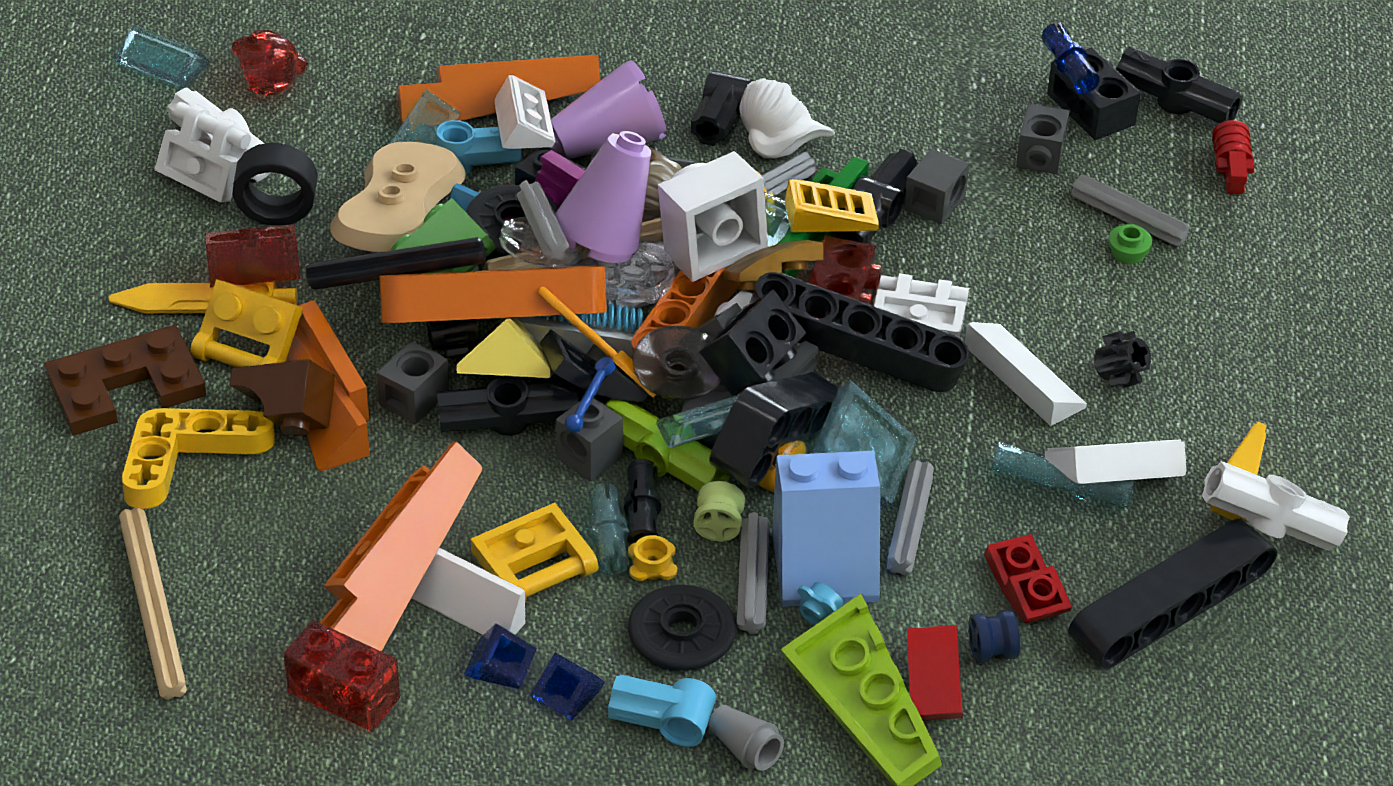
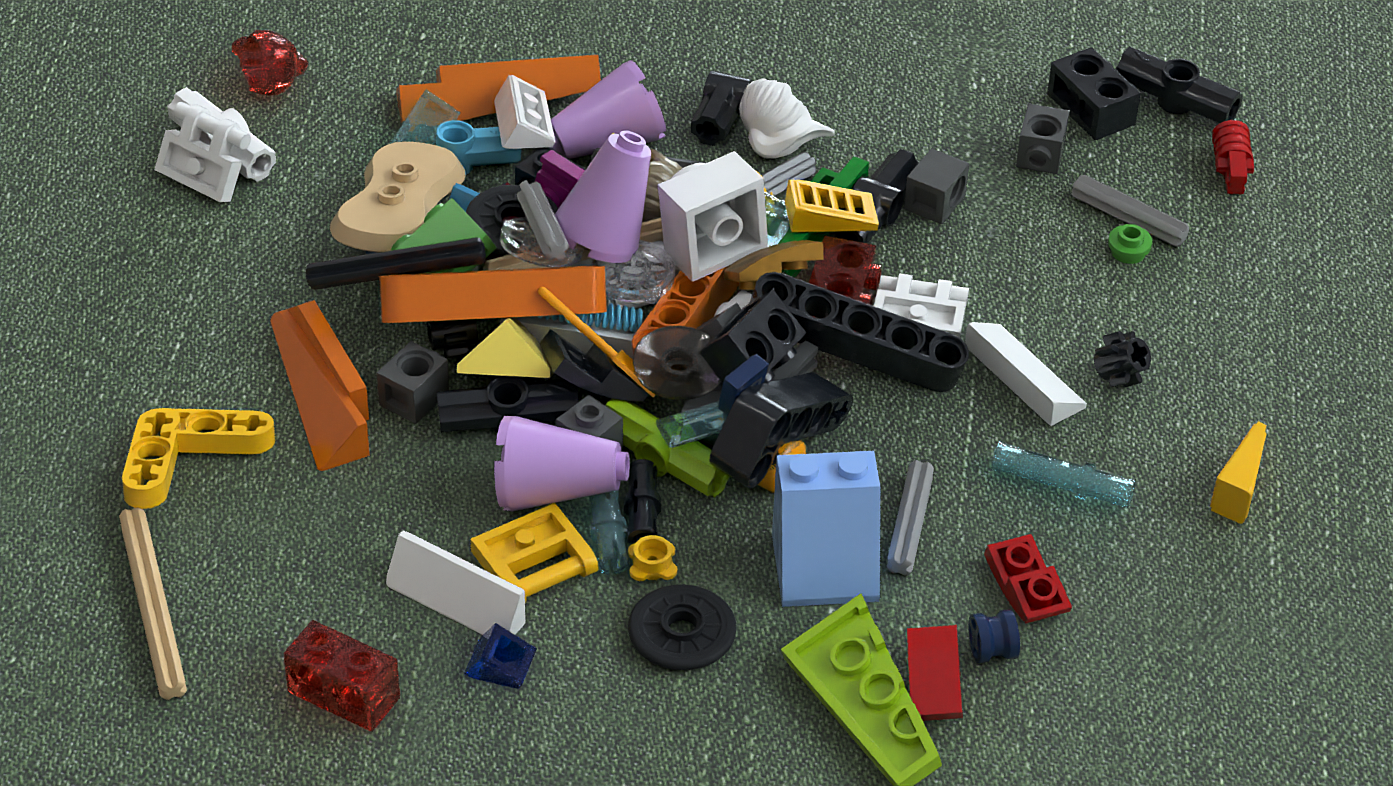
reddish brown plate [44,325,207,436] -> none
yellow piece [108,280,298,314] -> none
clear light blue slope [114,25,210,89] -> none
yellow plate [190,279,303,367] -> none
clear red brick [206,224,300,288] -> none
reddish brown arch [229,359,335,436] -> none
black tyre [232,142,318,226] -> none
wedge [308,441,482,671] -> none
clear blue slope [530,652,605,721] -> none
blue hinge [565,357,616,433] -> none
medium azure piece [608,675,717,747] -> none
yellowish green wheel [693,481,745,542] -> none
light grey cone [708,705,784,771] -> none
light grey axle [737,512,770,635] -> none
medium azure plate [797,582,844,626] -> none
clear light blue plate [812,381,917,511] -> none
clear blue pin [1041,23,1100,94] -> none
white slope [1045,439,1186,484] -> none
black beam [1068,518,1278,669] -> none
white piece [1202,461,1350,551] -> none
none -> lavender cone [494,416,630,511]
none -> dark blue tile [718,354,769,416]

